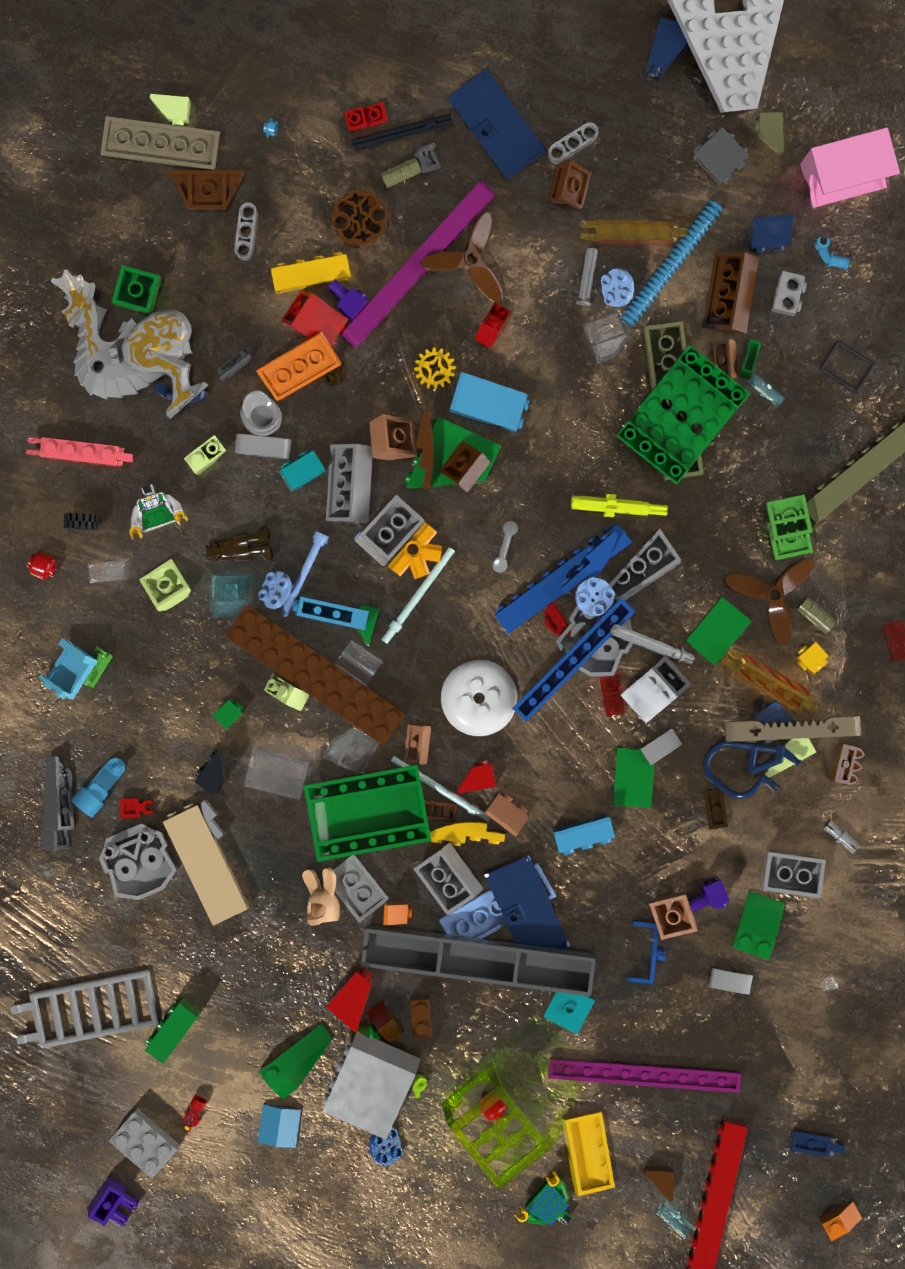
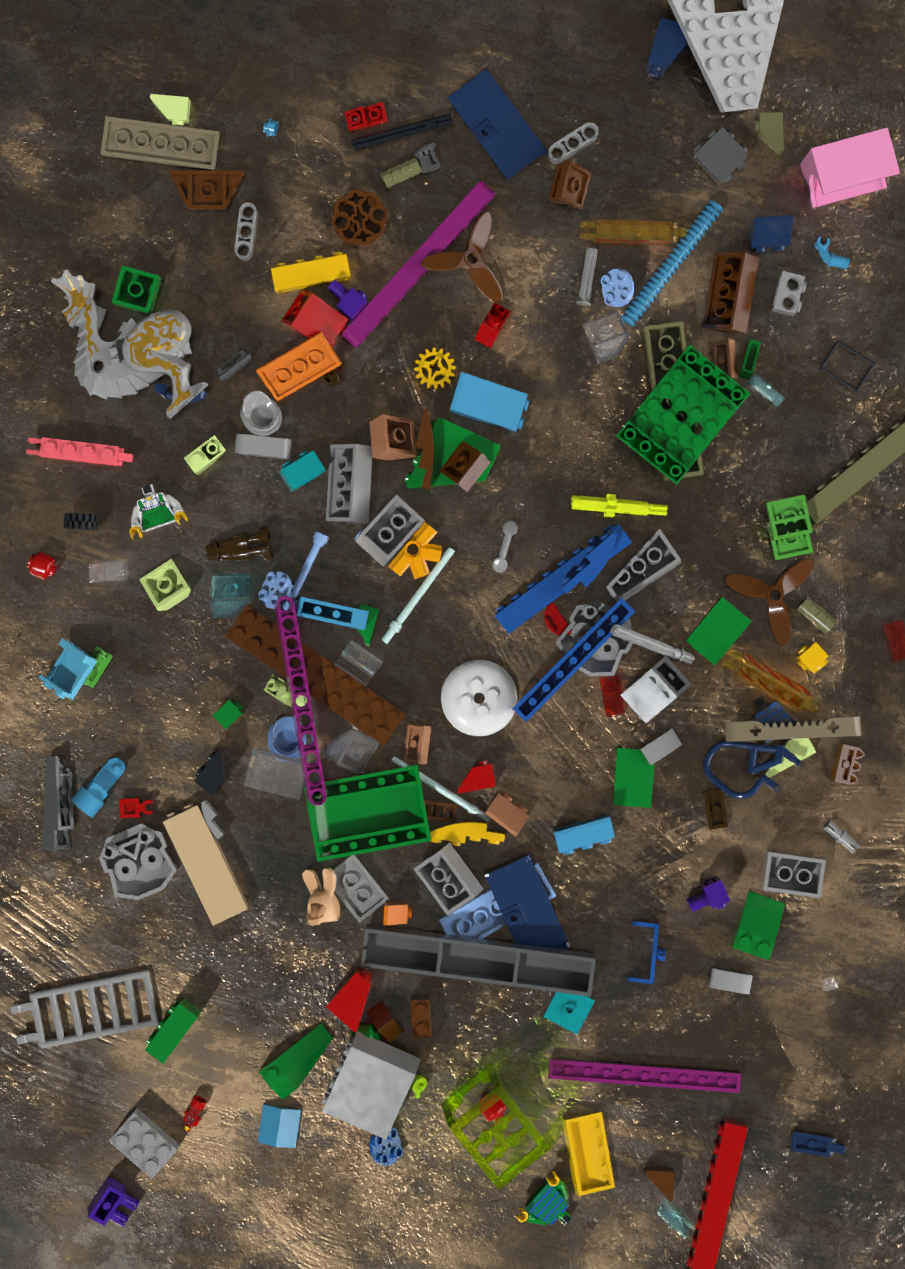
light blue plate [575,577,615,616] -> none
nougat slope [649,893,698,940] -> none
orange slope [819,1201,862,1241] -> none
none -> medium blue piece [267,716,306,761]
none -> magenta beam [275,596,327,806]

